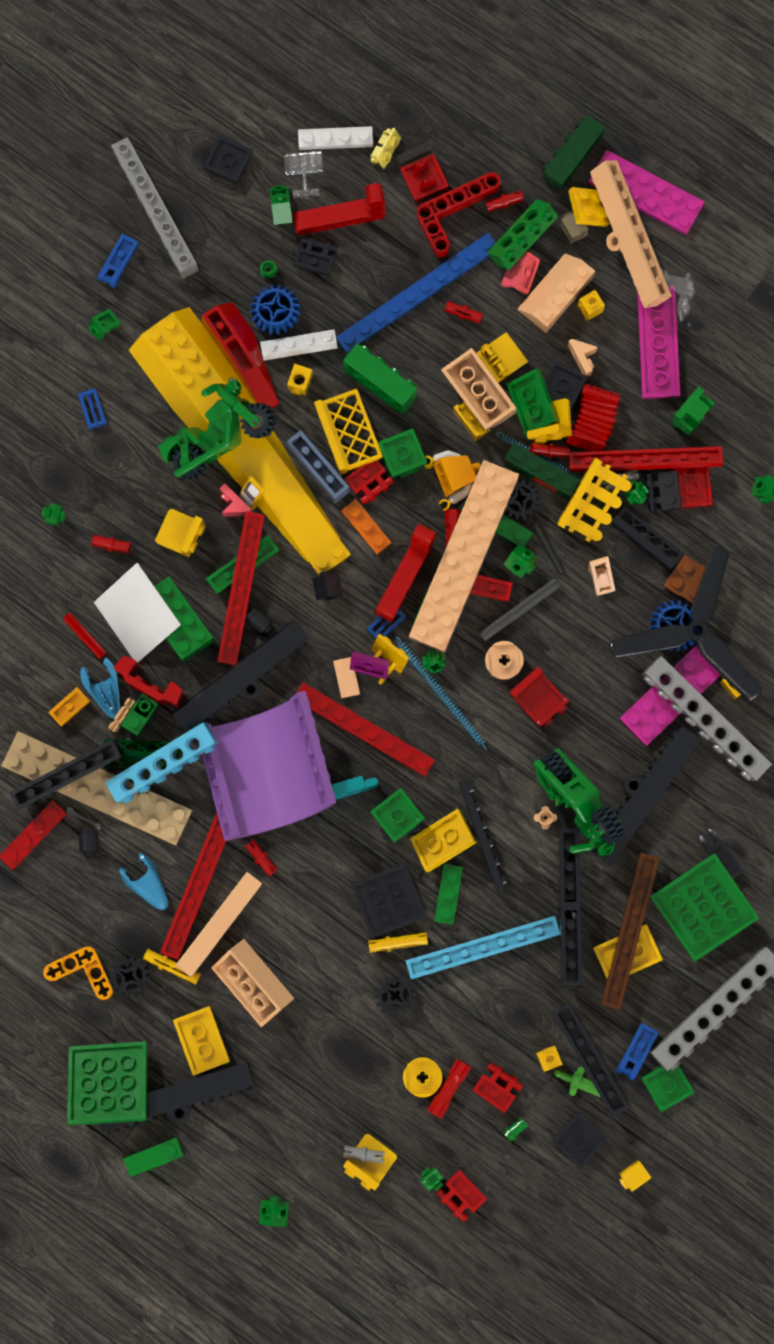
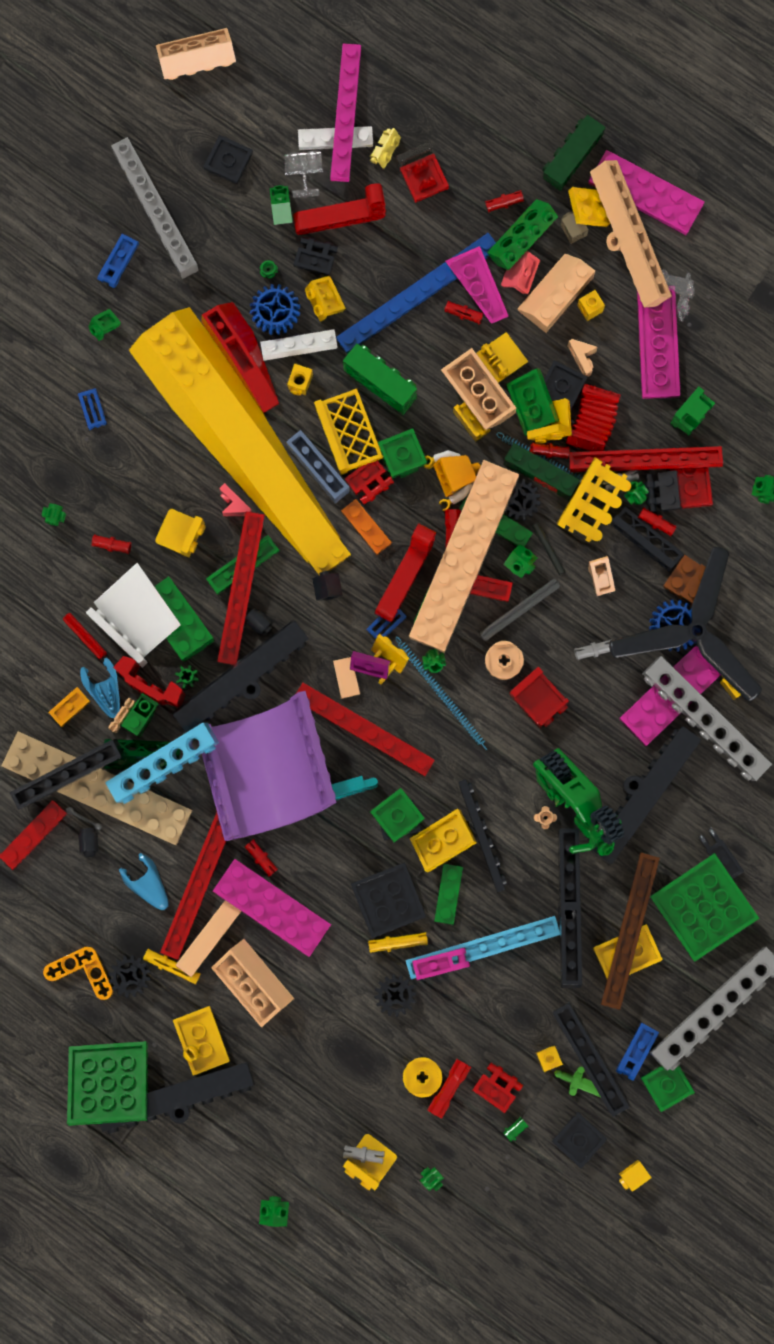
green slope [123,1136,185,1177] -> none
green piece [157,377,277,479] -> none
slope [239,476,265,511] -> none
red beam [416,172,501,258] -> none
red plate [436,1169,487,1222] -> none
none -> white plate [86,608,148,668]
none -> light nougat slope [156,28,236,80]
none -> green gear [175,665,199,689]
none -> yellow hinge [183,1046,199,1062]
none -> dark pink plate [212,859,331,957]
none -> yellow bracket [305,276,346,321]
none -> dark pink plate [330,44,361,182]
none -> dark pink plate [412,948,470,980]
none -> dark pink wing [445,246,509,324]
none -> light grey pin [574,639,612,660]
none -> red pin [638,507,677,537]

